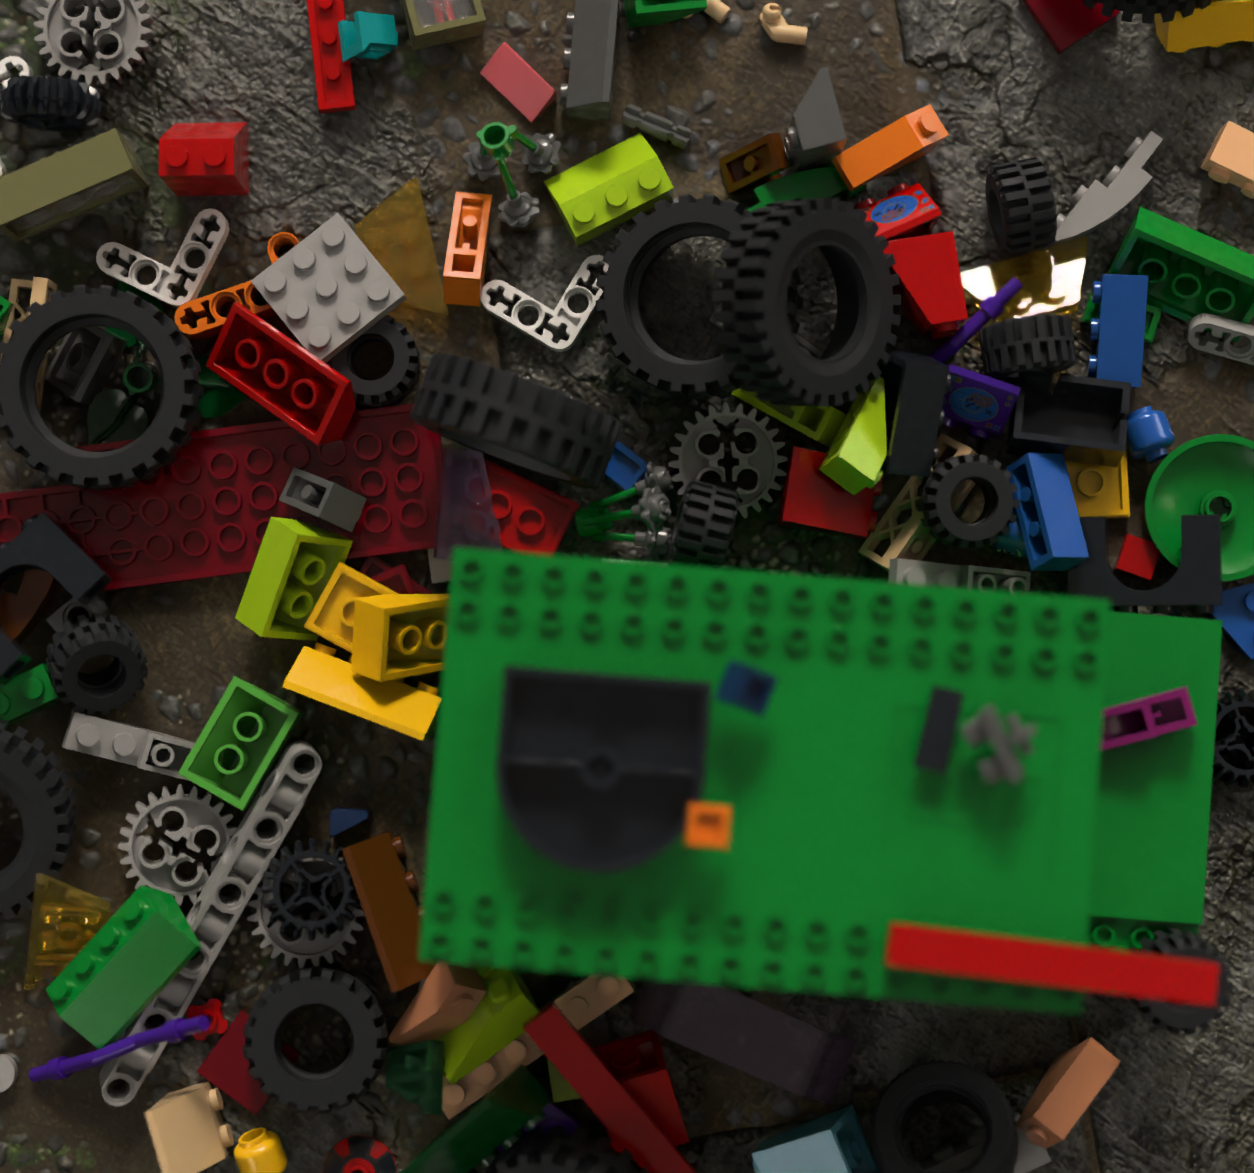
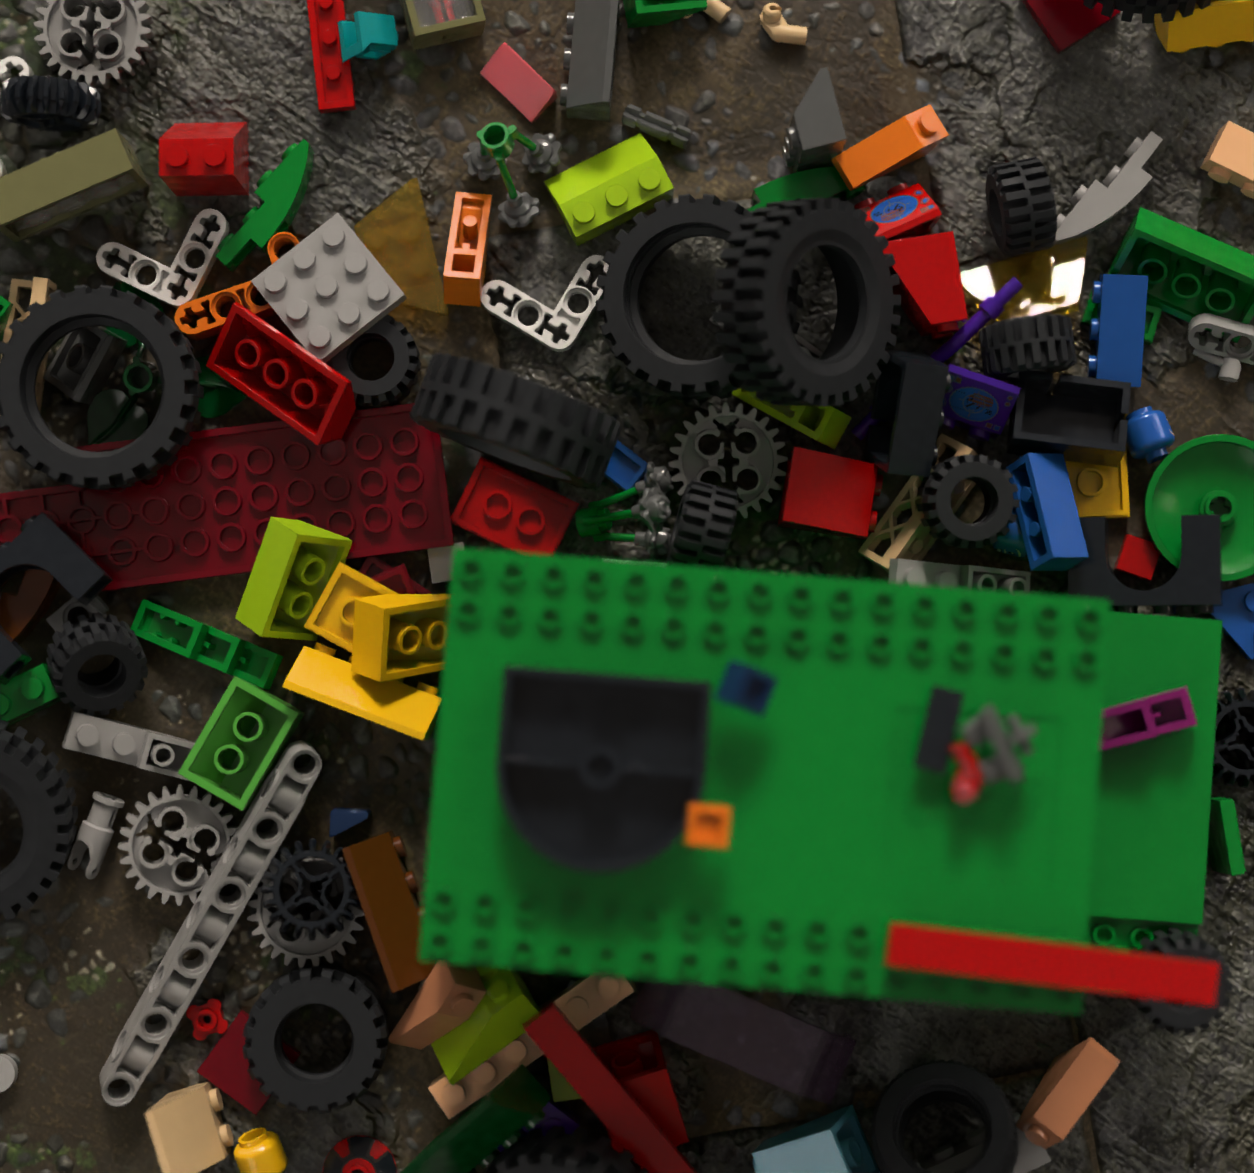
clear yellow wing [24,873,110,990] -> none
dark purple bar [29,1015,210,1082] -> none
green slope [46,885,202,1049] -> none
dark grey slope [279,467,367,532] -> none
clear green wing [386,1039,445,1116] -> none
wing [433,447,503,561] -> none
reddish brown slope [719,133,790,194] -> none
lime slope [819,376,887,495] -> none
none -> light grey piece [67,791,125,879]
none -> green slope [130,599,284,690]
none -> green slope [215,139,314,272]
none -> red arm [949,739,984,805]
none -> light grey hand [1192,349,1242,382]
none -> green tile [1208,796,1246,876]

